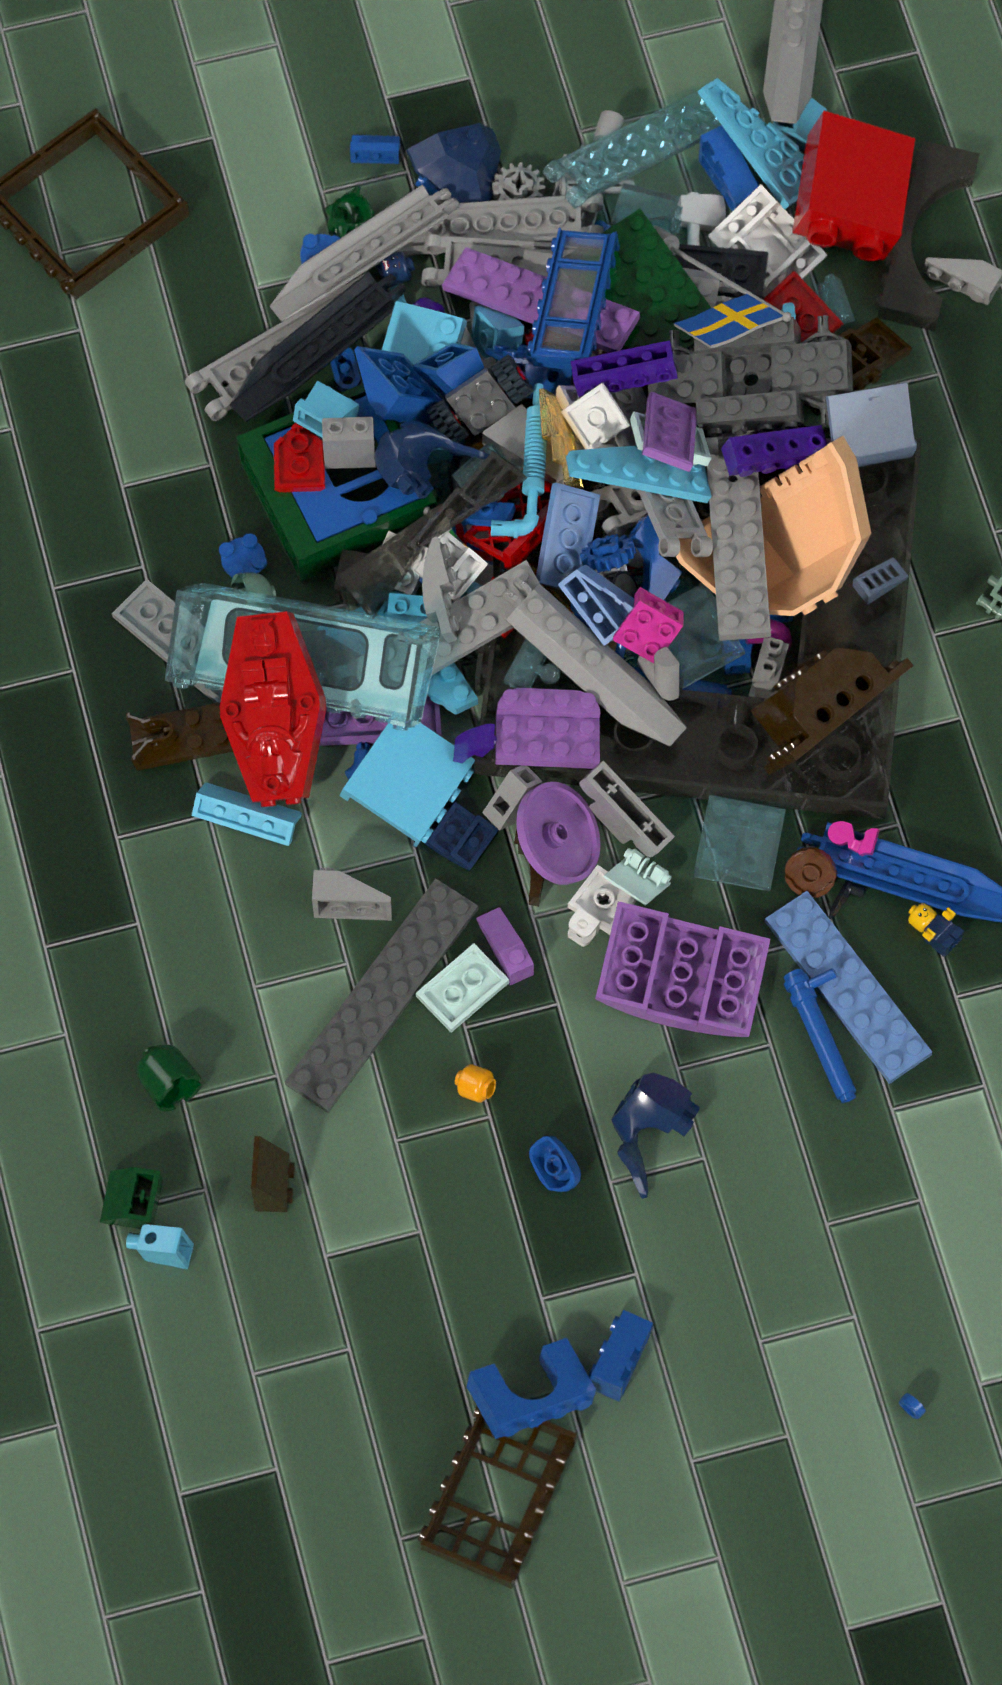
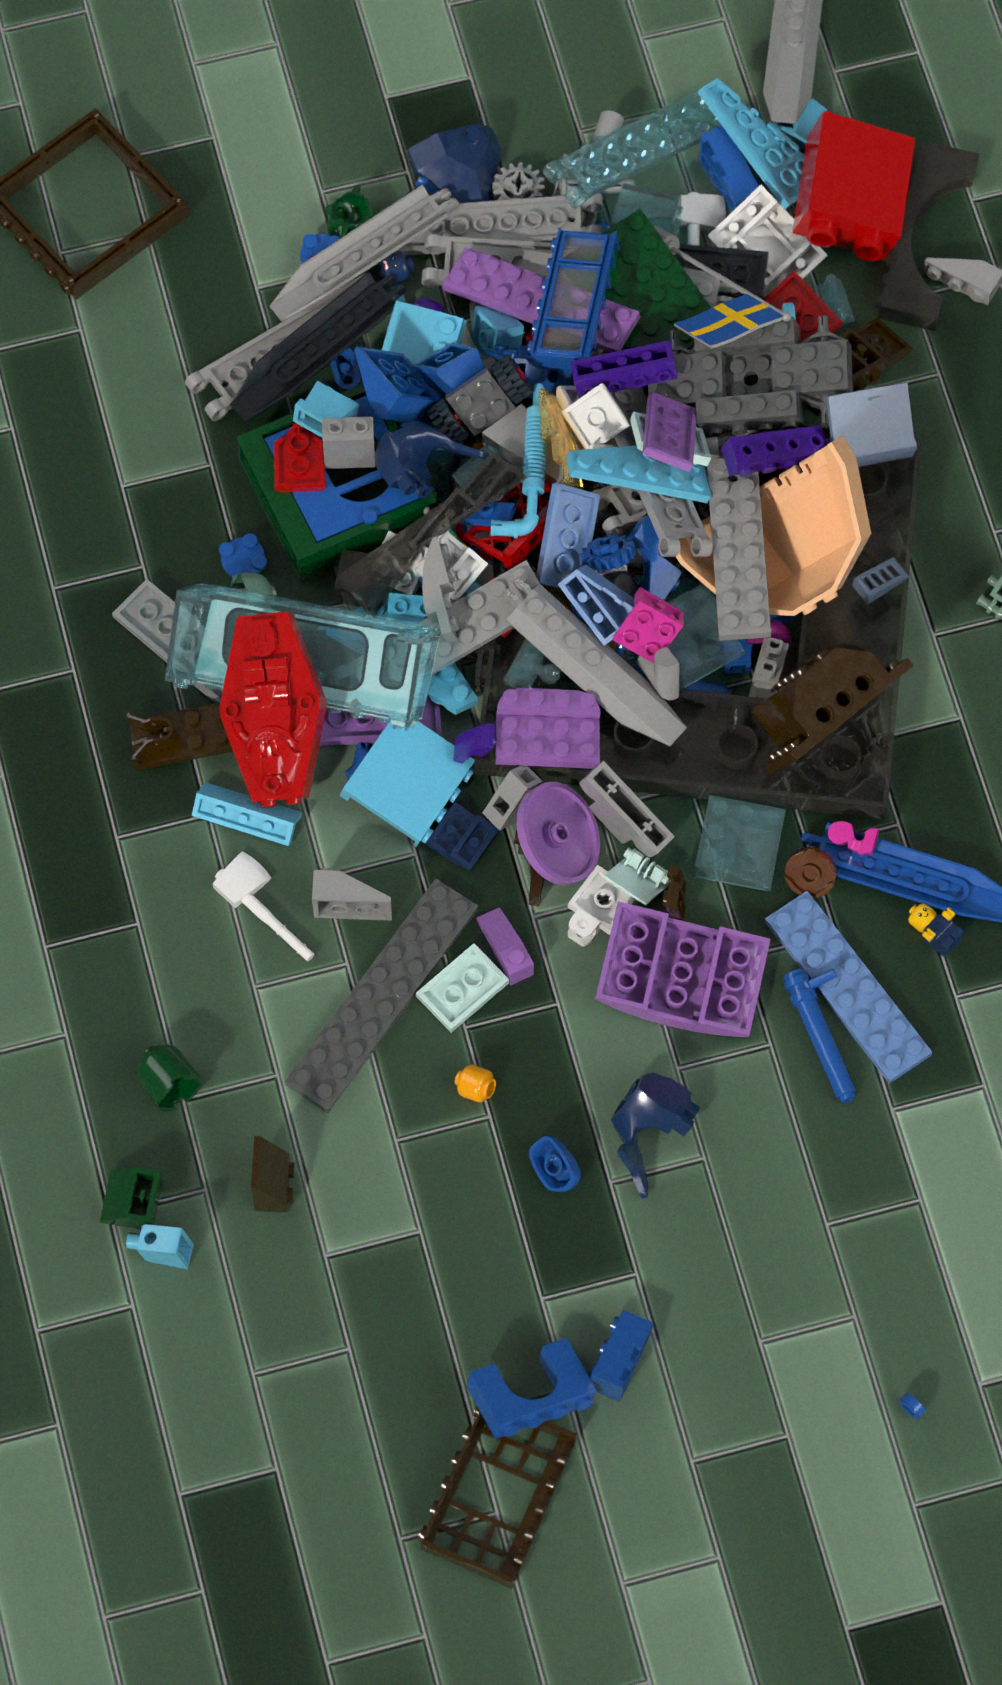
blue panel [350,135,400,164] -> none
black bar [829,880,865,919] -> none
none -> white piece [213,851,315,962]
none -> dark brown plate [663,866,687,921]

